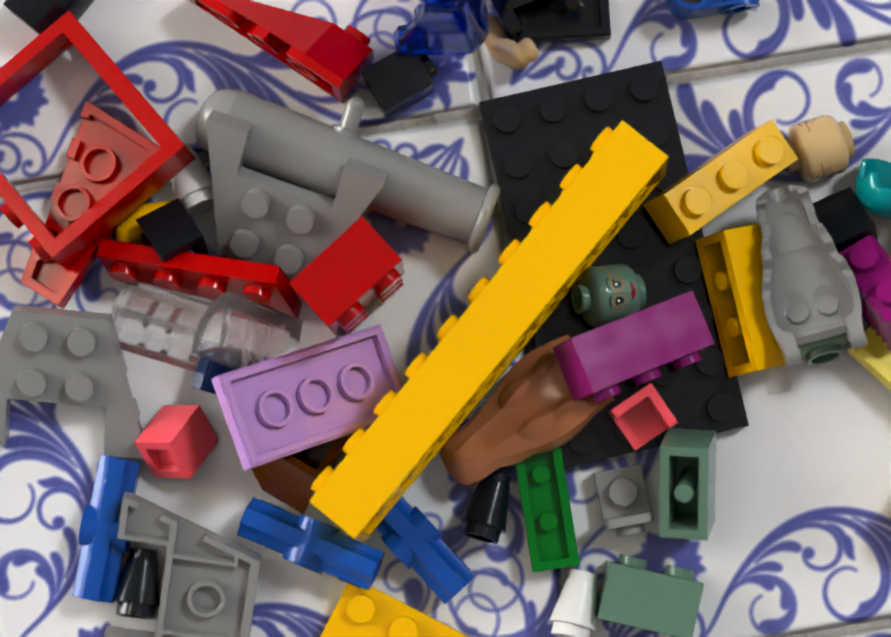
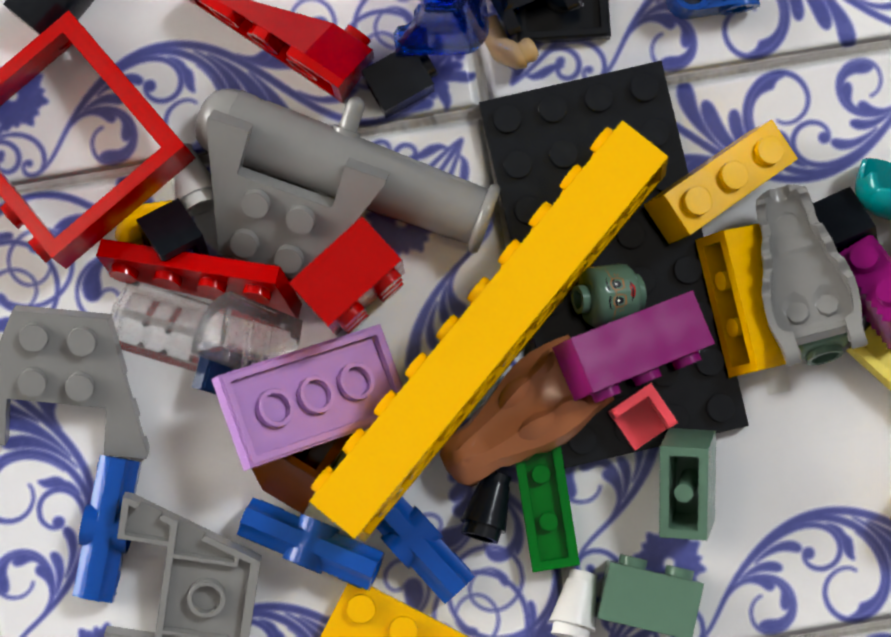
red wing [20,101,161,309] -> none
black cone [113,548,160,619] -> none
coral panel [134,405,218,479] -> none
light grey bracket [593,464,654,537] -> none
tan head [786,115,855,182] -> none

